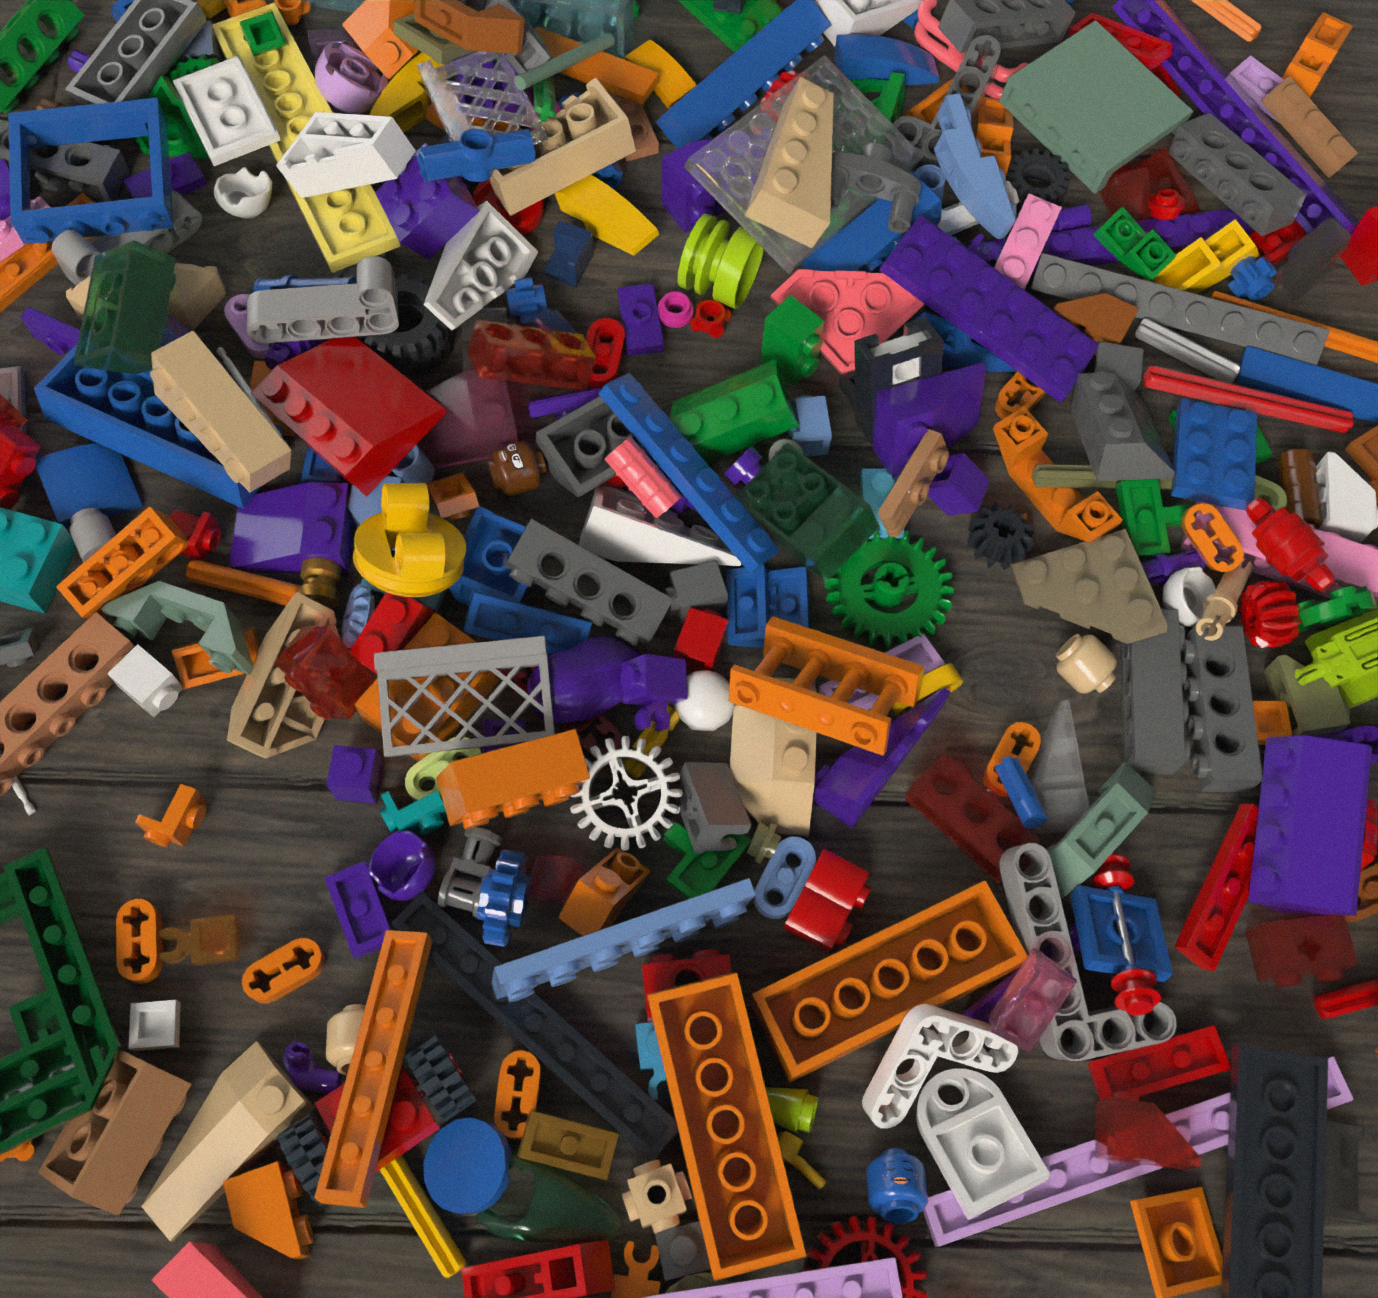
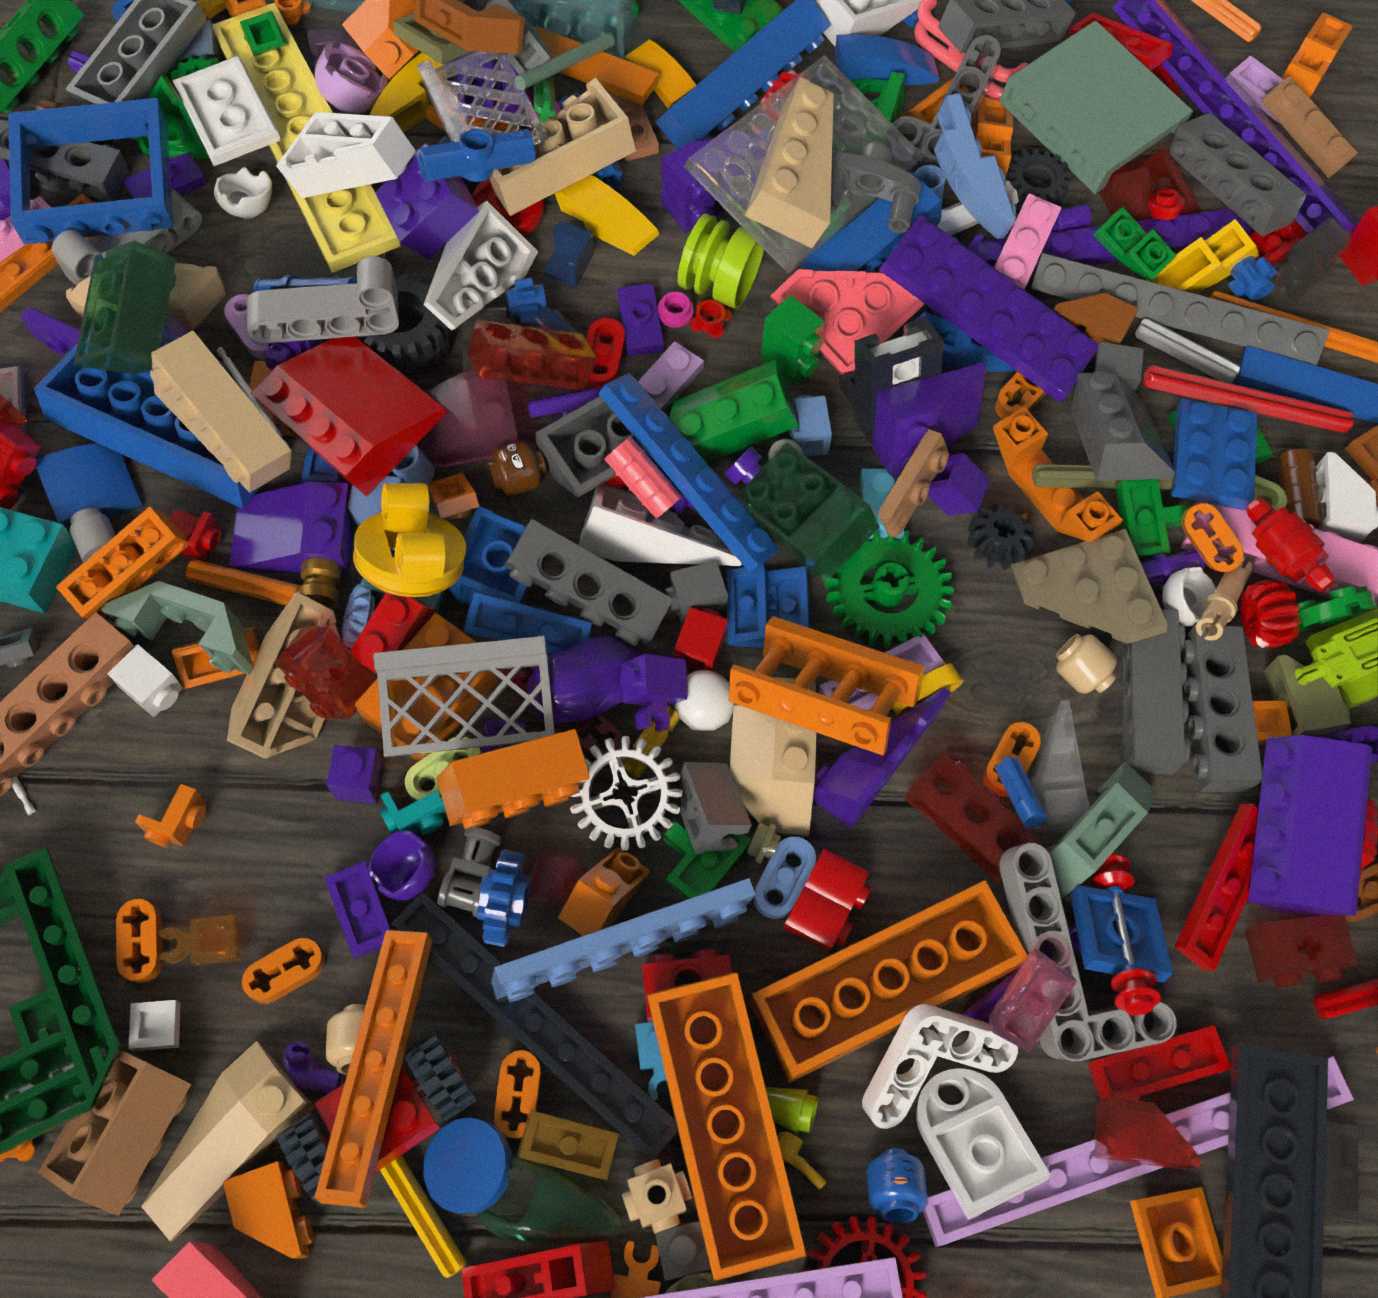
none -> lavender plate [638,341,704,412]

